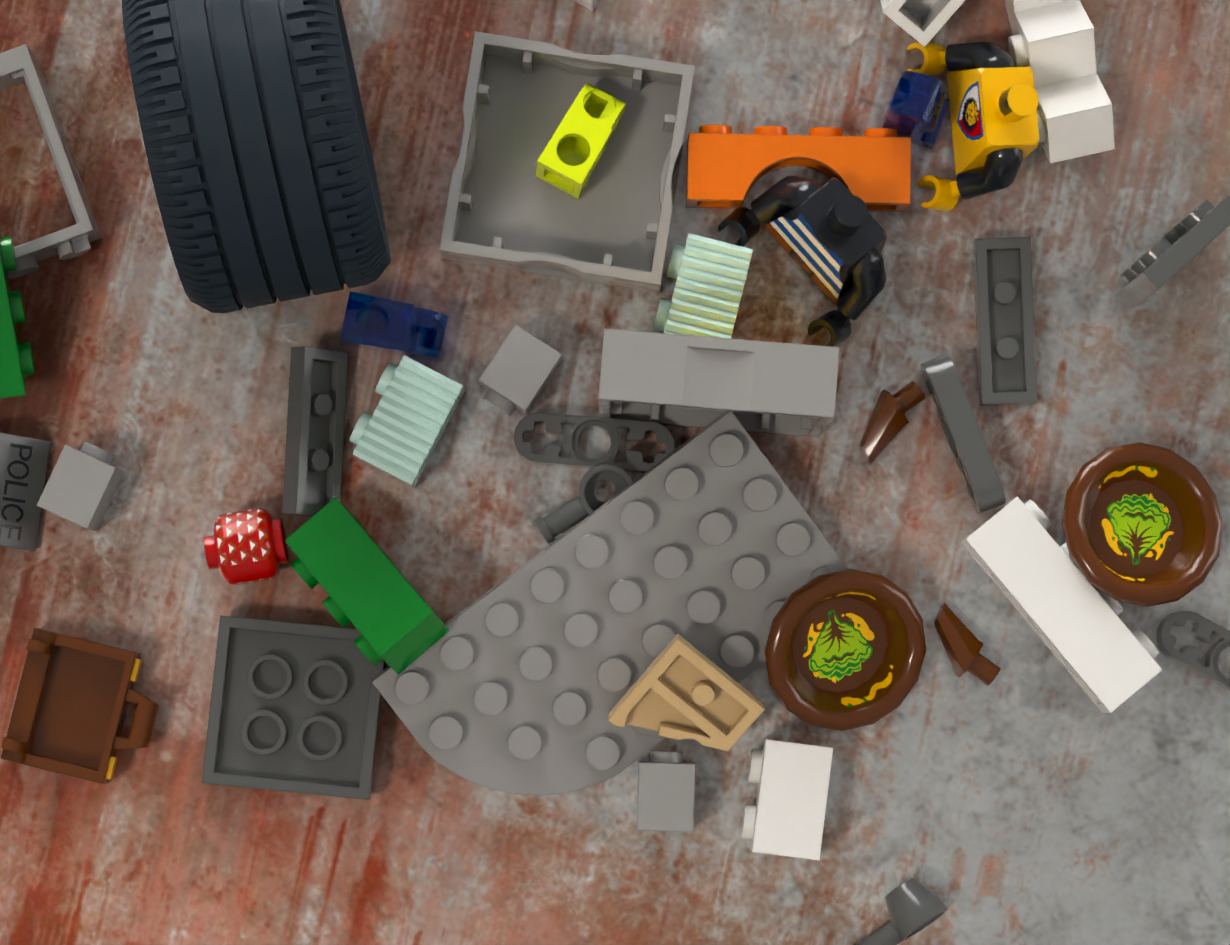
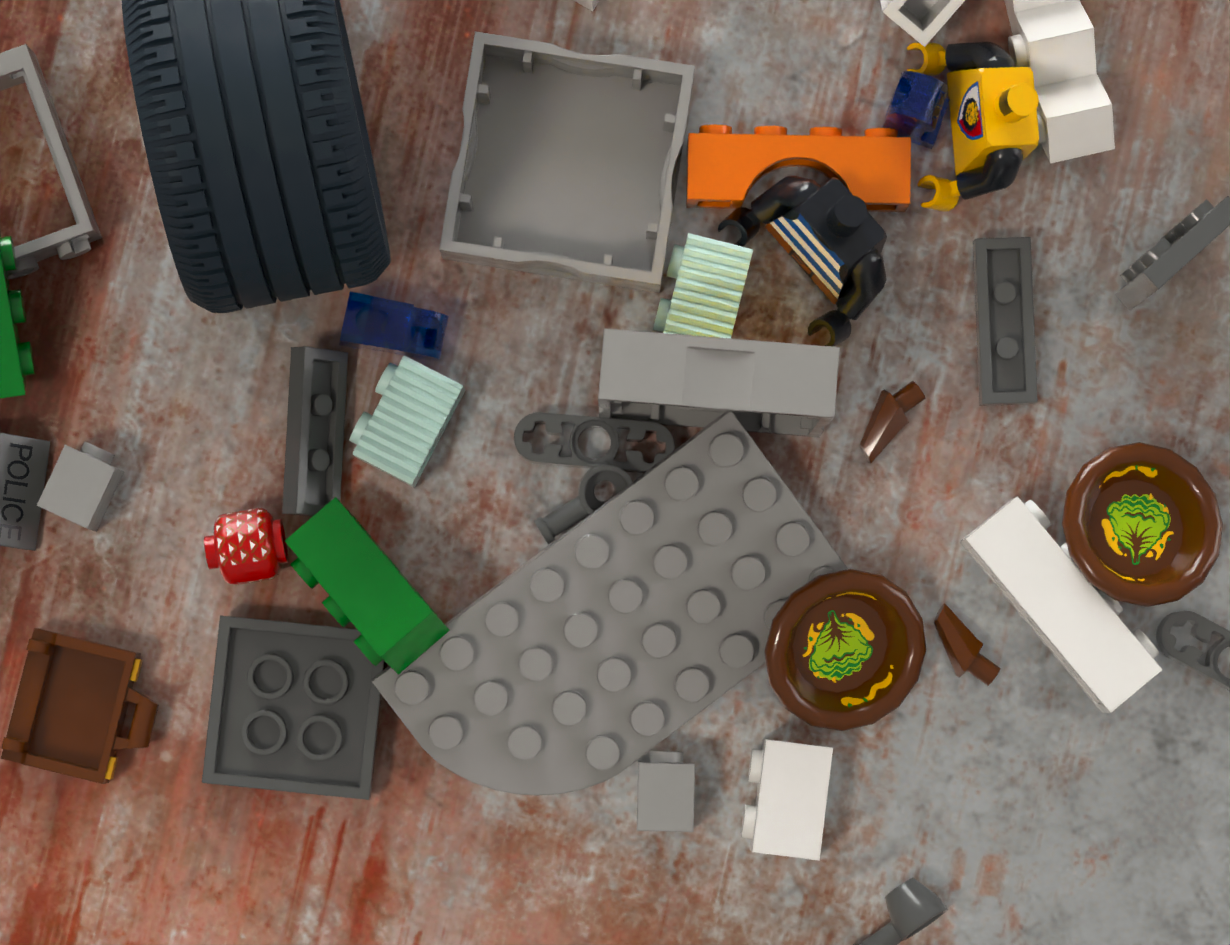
light grey brick [479,324,563,416] -> none
neon yellow leg [535,83,627,200] -> none
tan wing [608,634,765,751] -> none
dark grey beam [920,354,1006,514] -> none

